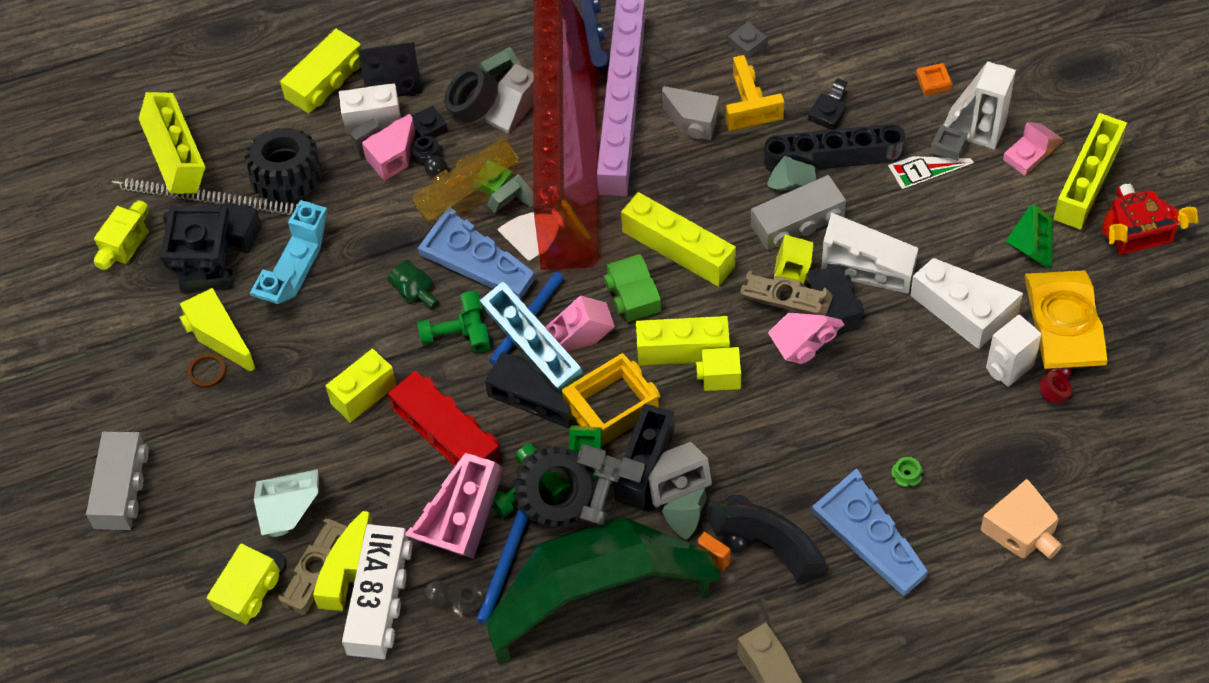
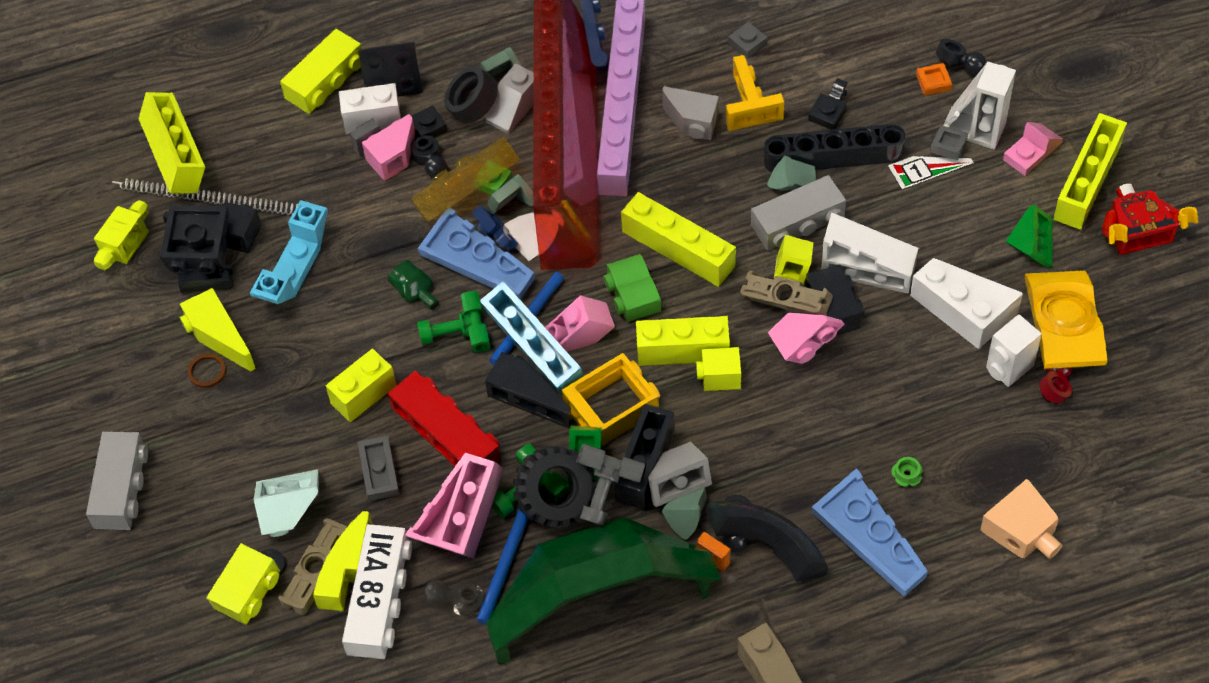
black tyre [245,127,322,202] -> none
none -> dark grey plate [357,436,400,501]
none -> dark blue plate [472,205,519,252]
none -> black plate [936,39,986,74]

